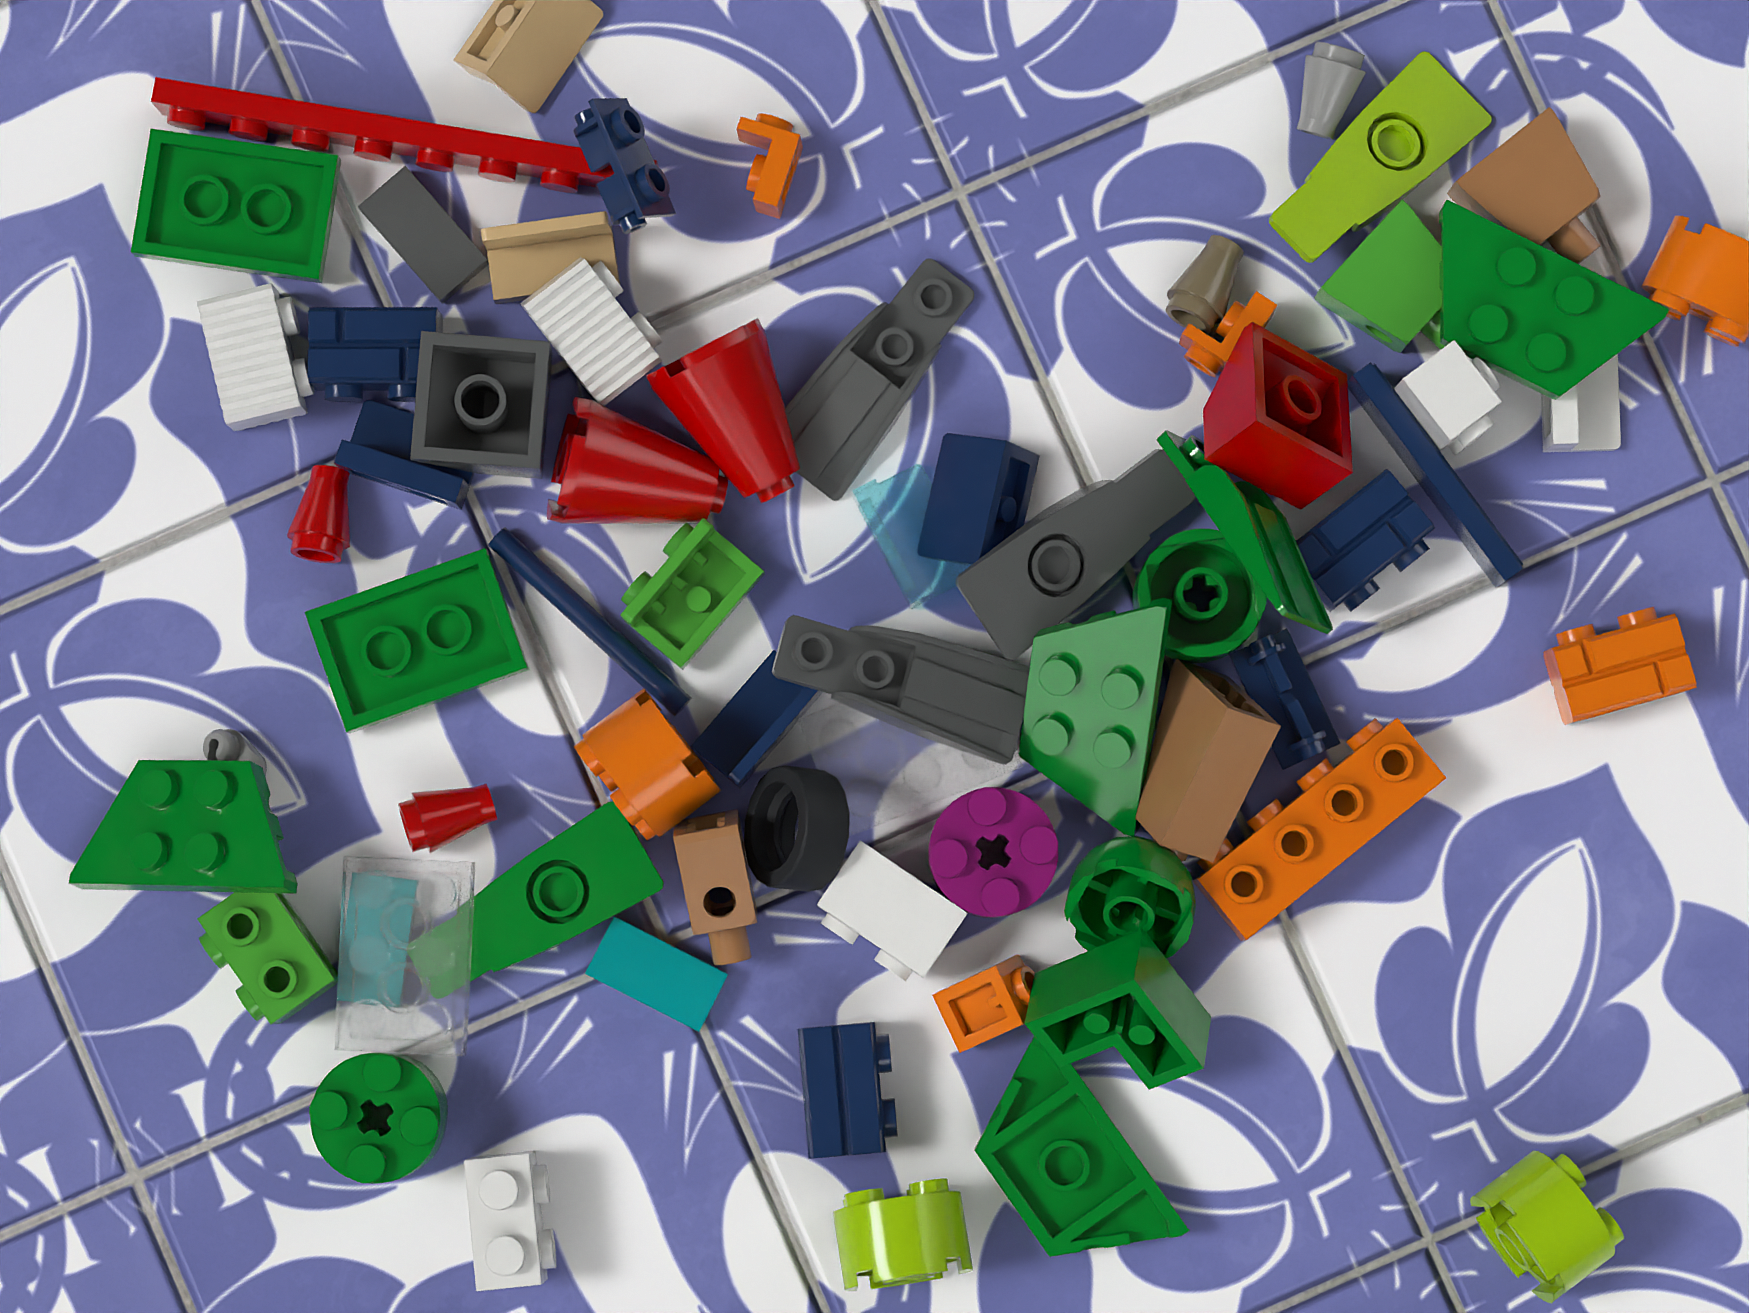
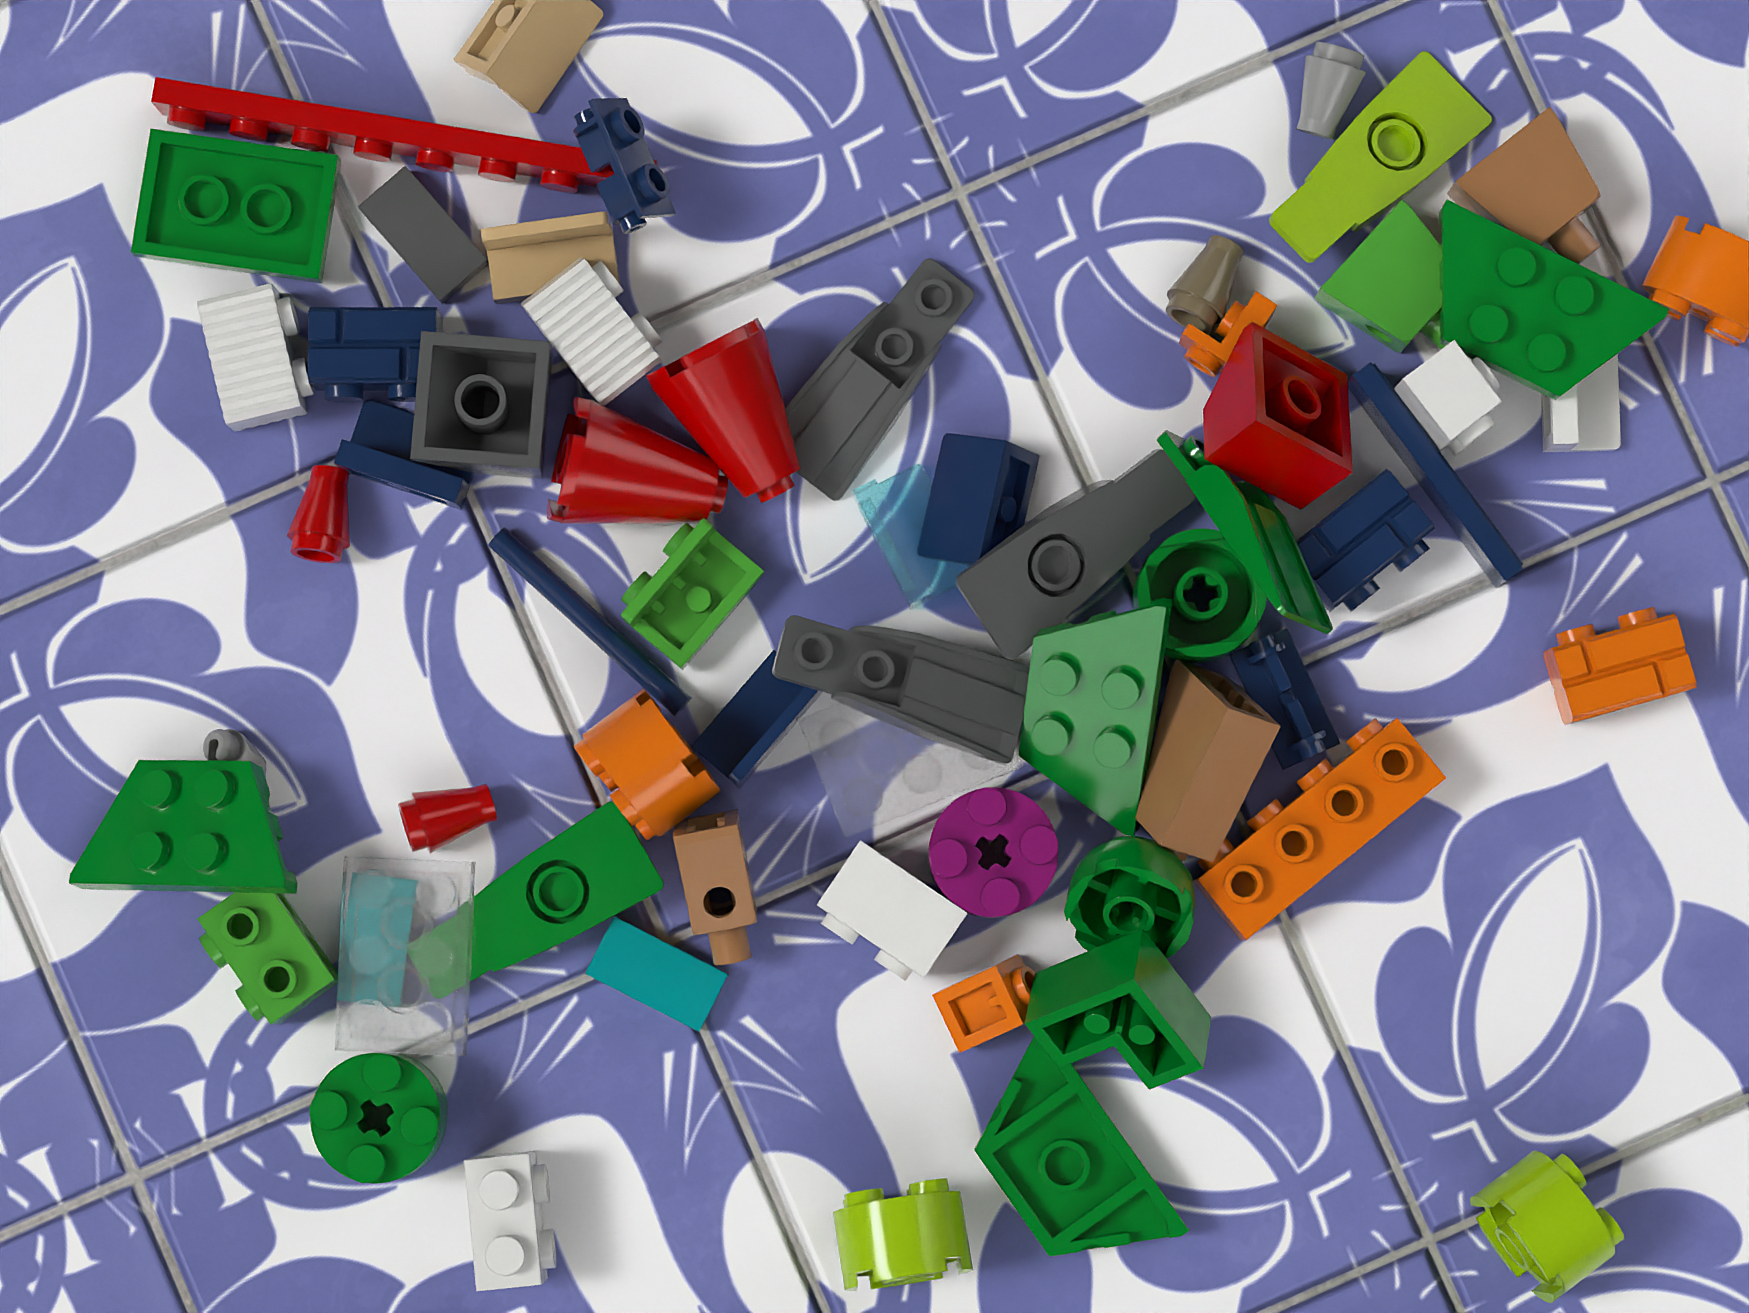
green plate [305,548,530,734] -> none
orange bracket [736,113,803,219] -> none
black tyre [744,765,850,892] -> none
dark blue brick [797,1022,898,1159] -> none

